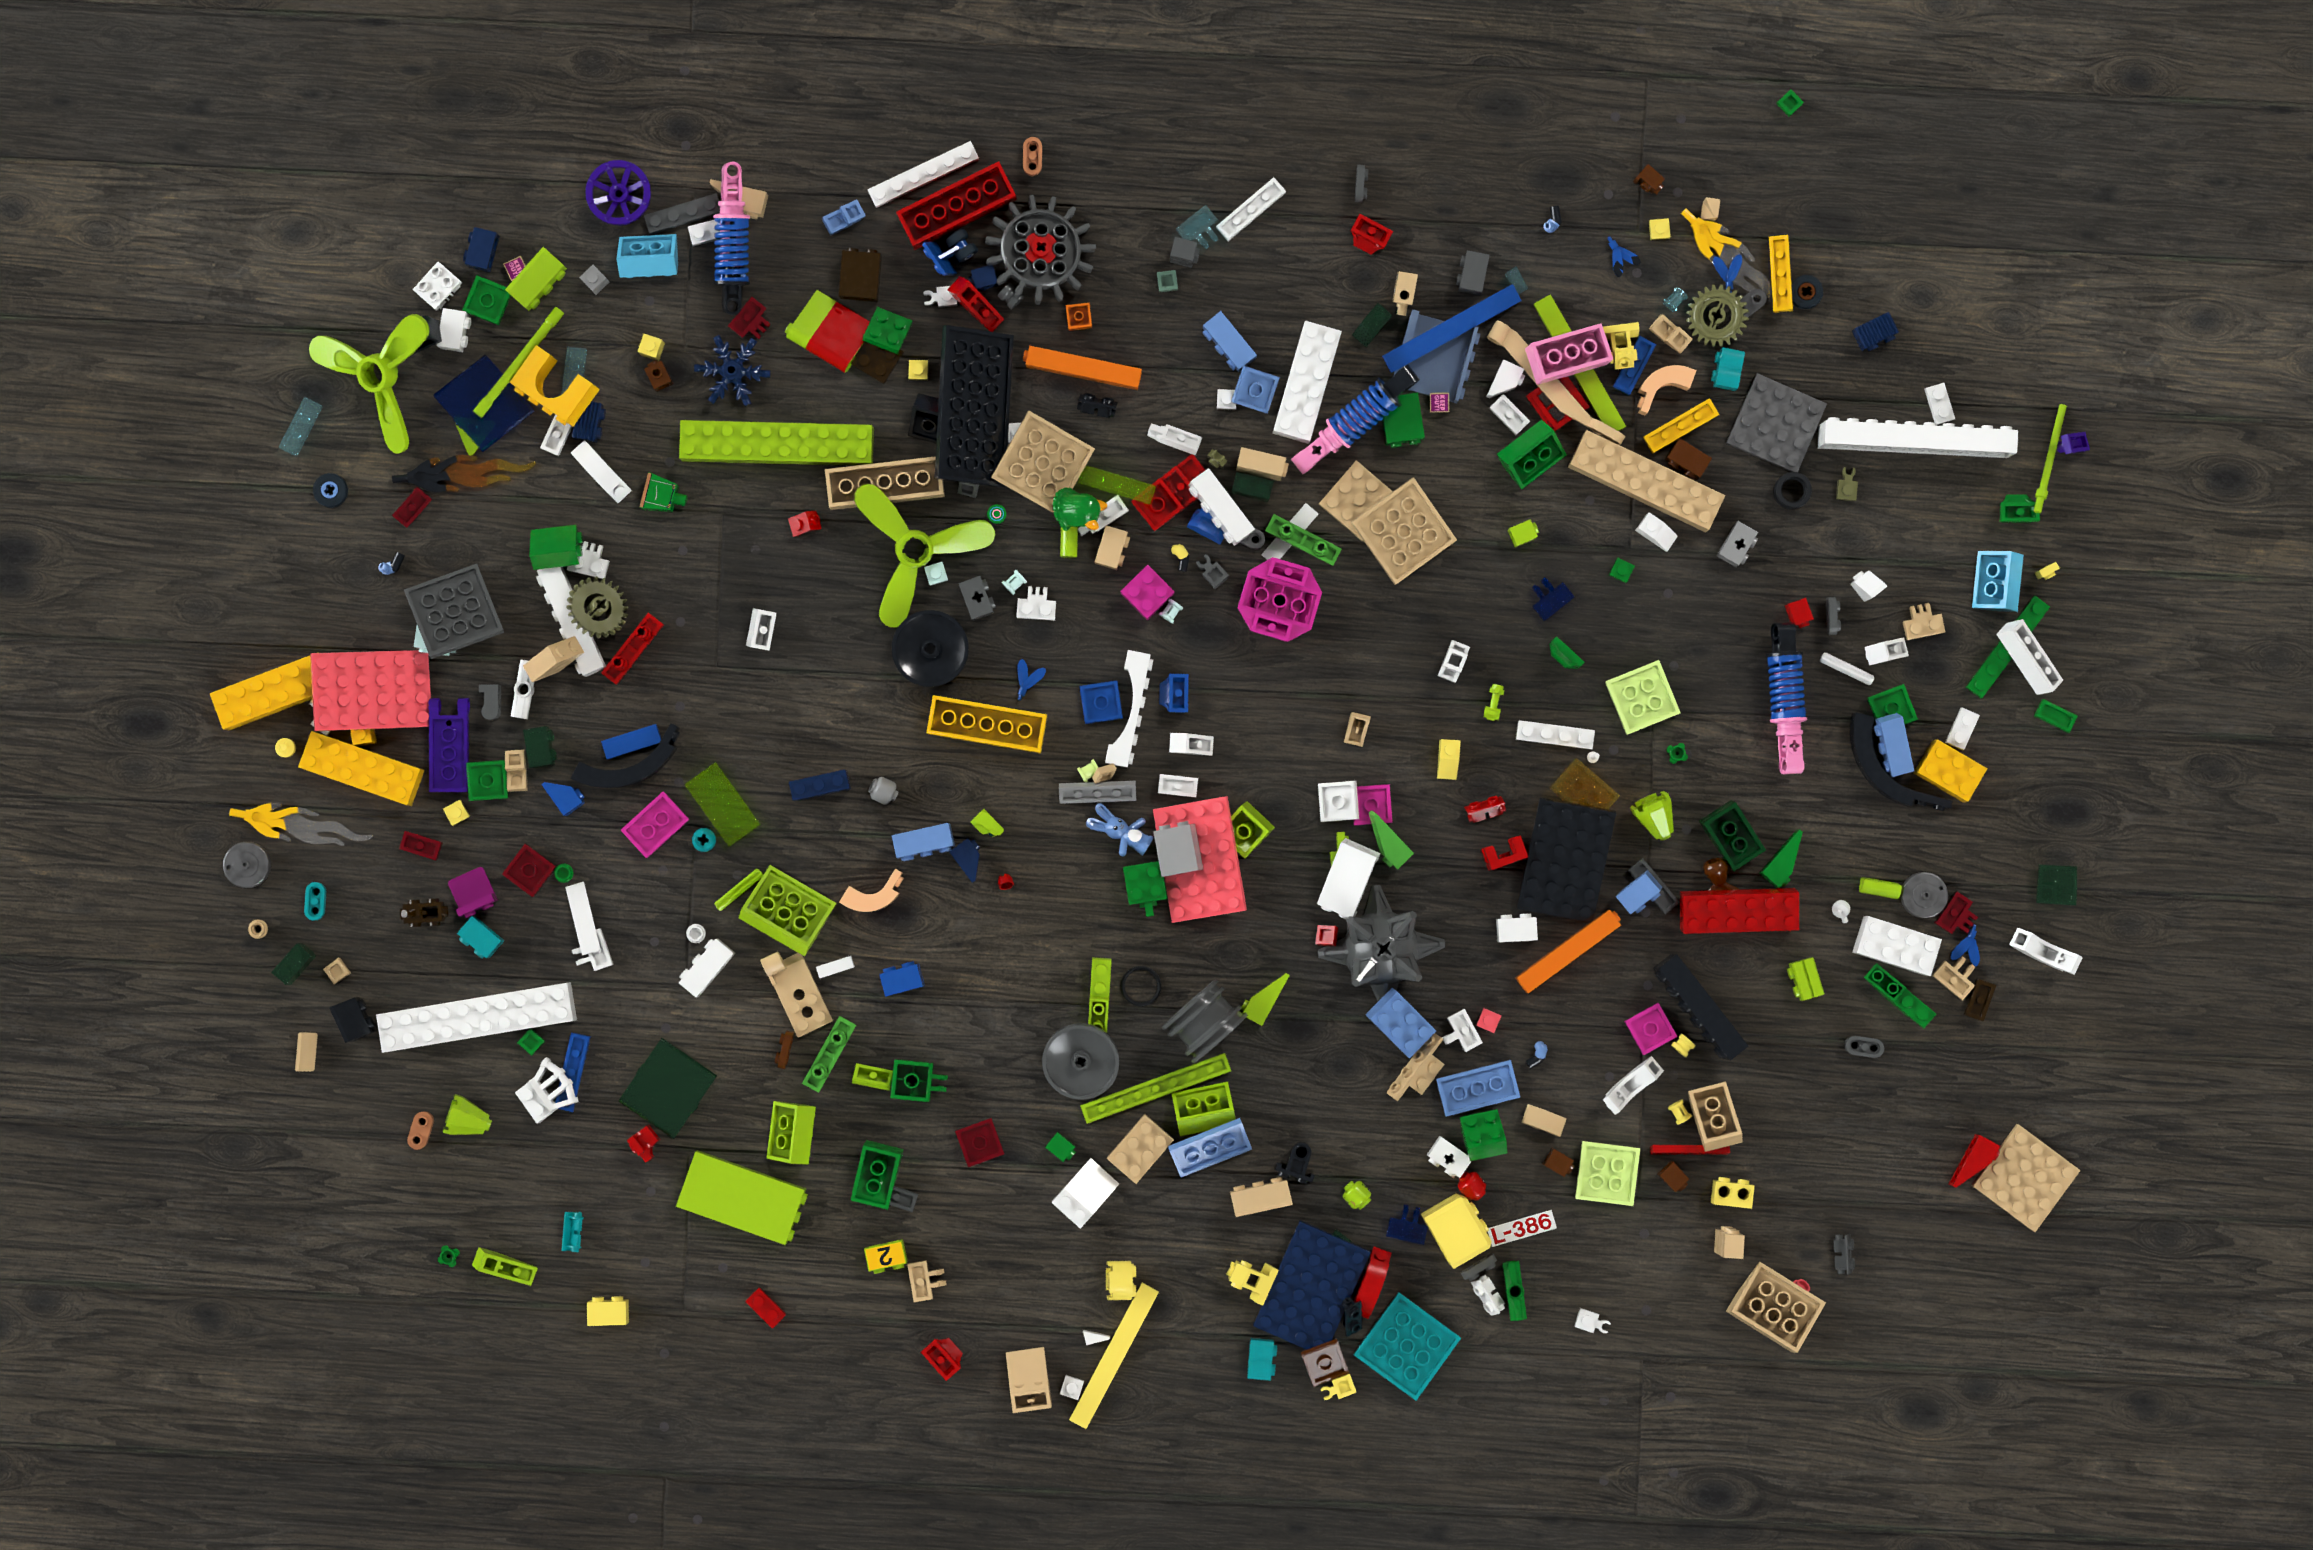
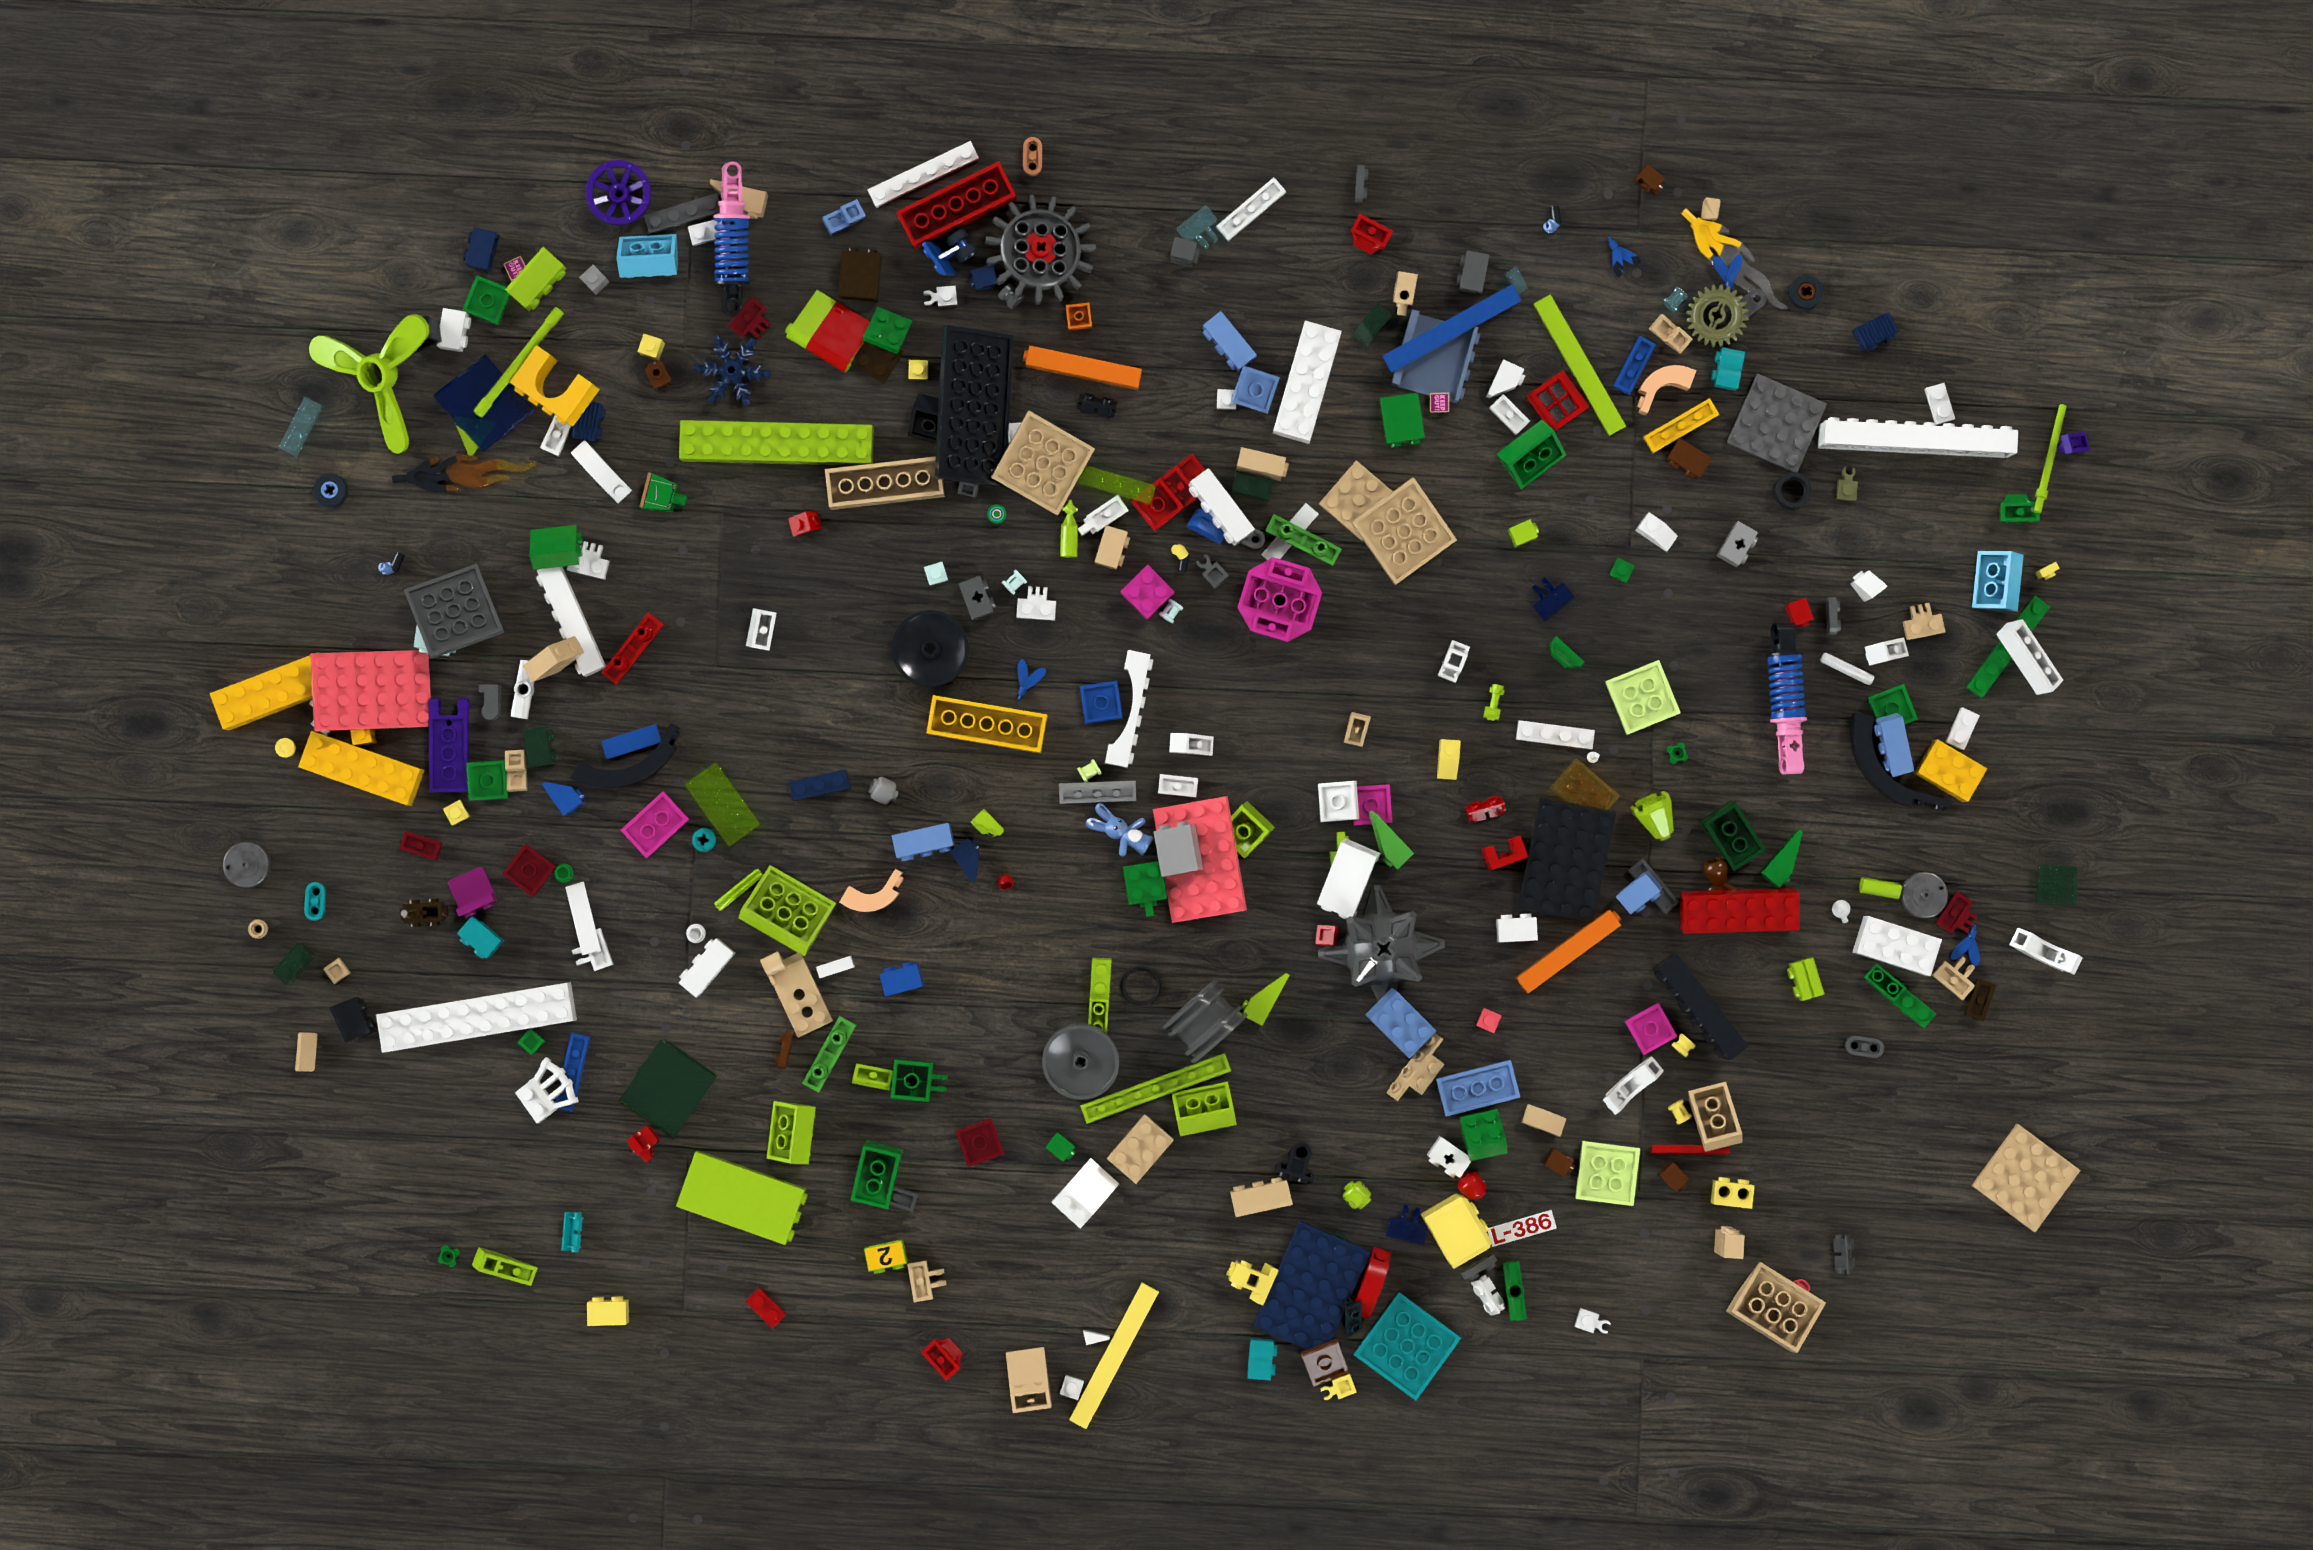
clear piece [229,803,373,846] -> none
dark red plate [392,486,432,528] -> none
nougat plate [407,1111,434,1150] -> none
white hinge [413,262,462,311] -> none
lime cone [443,1094,492,1135] -> none
clear light blue tile [561,346,587,395] -> none
olive gear [566,576,629,639] -> none
lime piece [854,484,995,627] -> none
red slope [947,276,1004,332] -> none
green hair [1053,487,1108,531] -> none
tan tile [1092,763,1117,784] -> none
light yellow brick [1106,1261,1136,1300] -> none
white hinge [1147,423,1202,455] -> none
sand green plate [1157,270,1178,292] -> none
blue slope [1159,674,1189,713] -> none
medium blue plate [1168,1118,1252,1178] -> none
olive plate [1207,449,1227,469] -> none
piece [1291,364,1420,474] -> none
white plate [1442,1009,1483,1052] -> none
tan piece [1487,321,1625,445] -> none
bright pink brick [1525,323,1613,385] -> none
arm [1526,1041,1548,1069] -> none
tan brick [1568,430,1725,533] -> none
light yellow tile [1603,322,1639,370] -> none
light yellow plate [1649,218,1670,240] -> none
yellow plate [1769,235,1793,313] -> none
green plate [1776,89,1804,117] -> none
red slope [1948,1134,2000,1188] -> none
green tile [2034,699,2078,733] -> none

